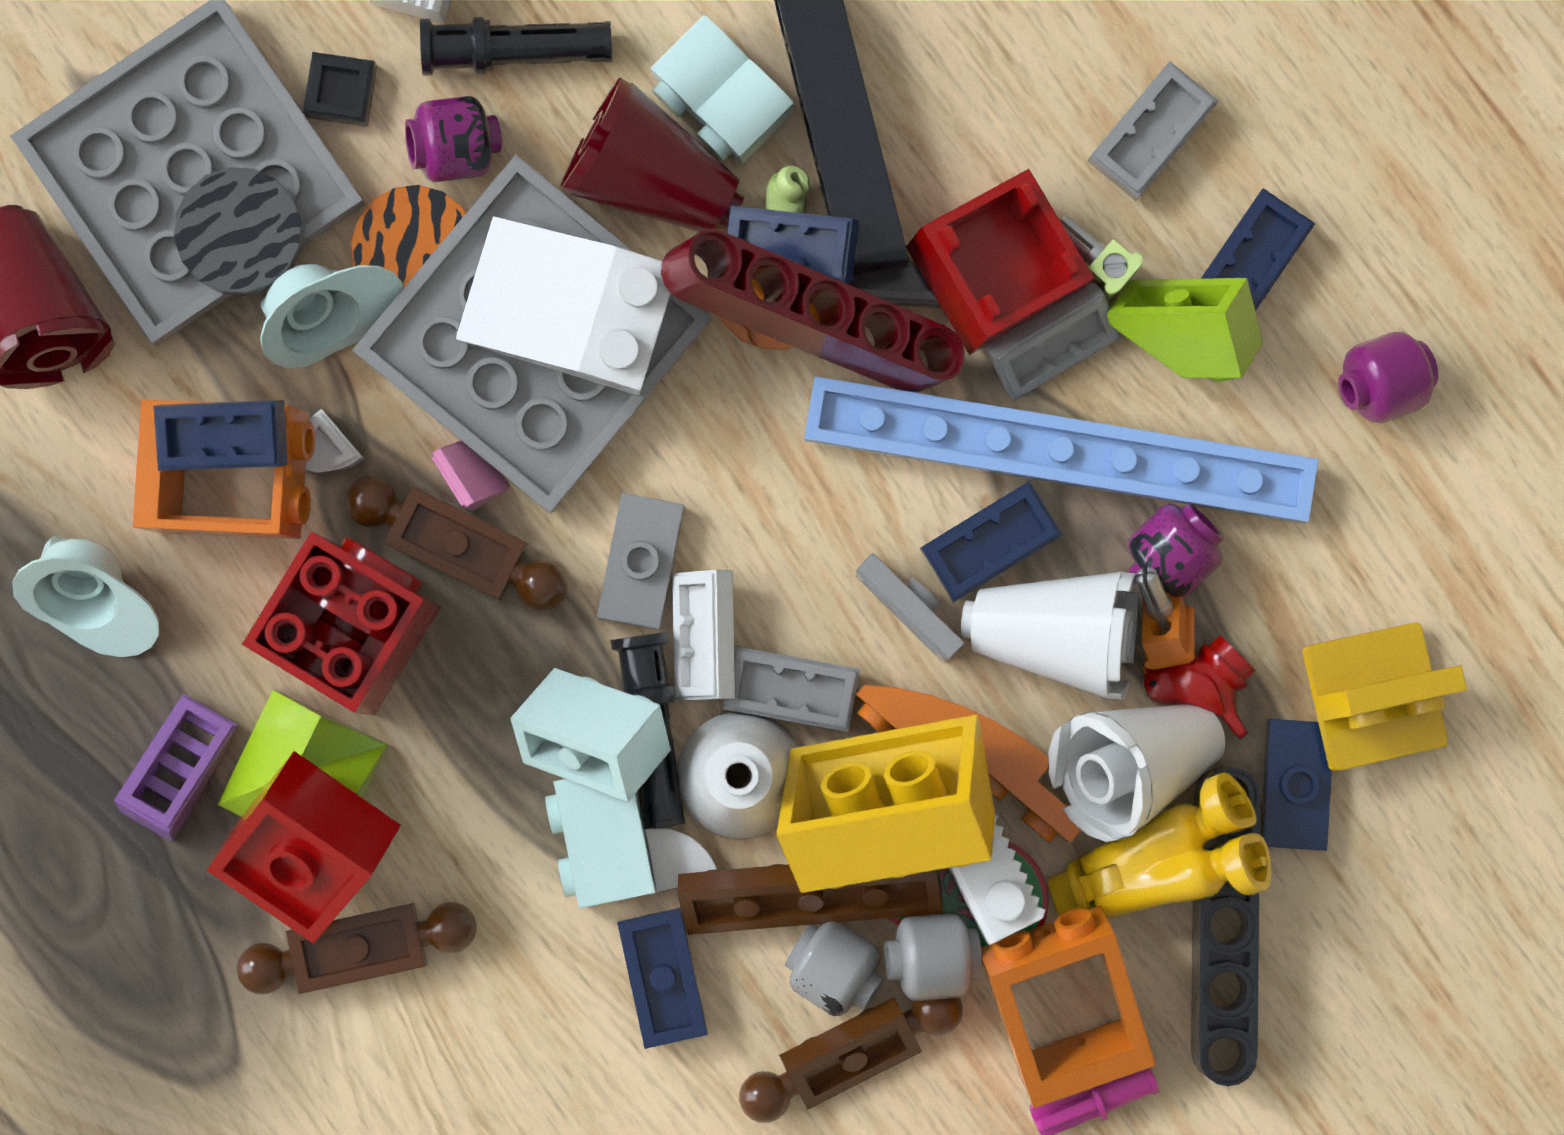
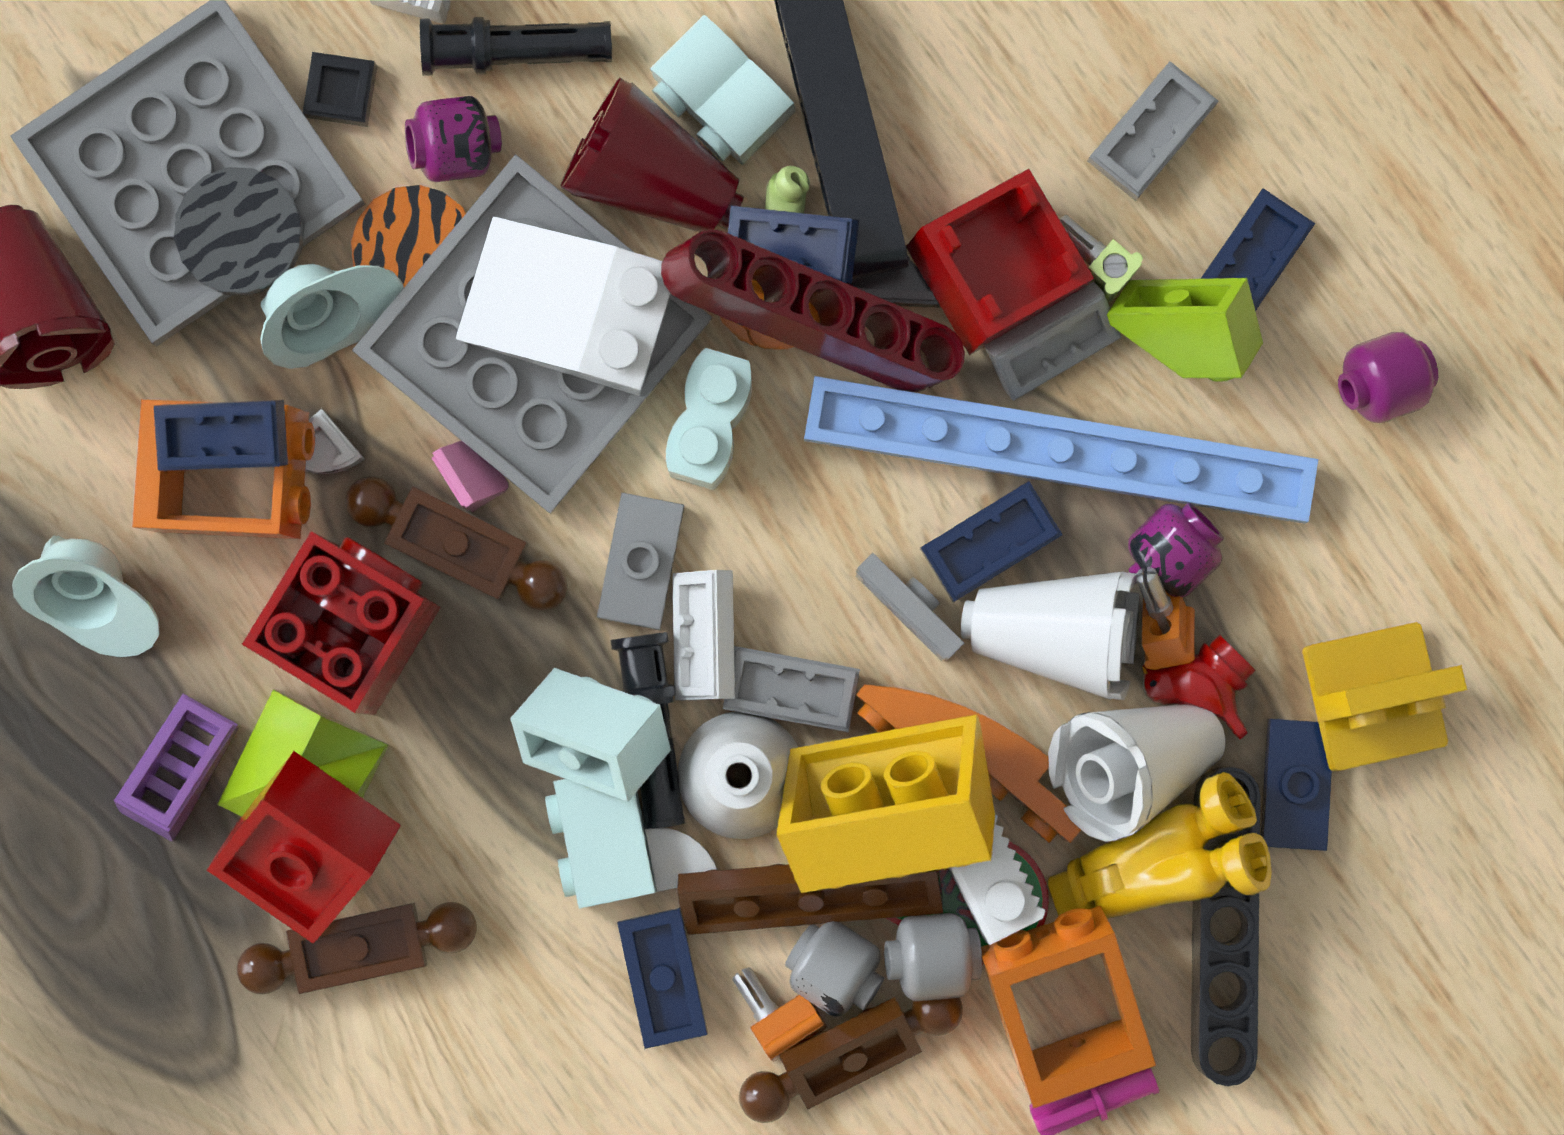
none -> light aqua brick [666,348,752,490]
none -> orange piece [732,967,828,1062]

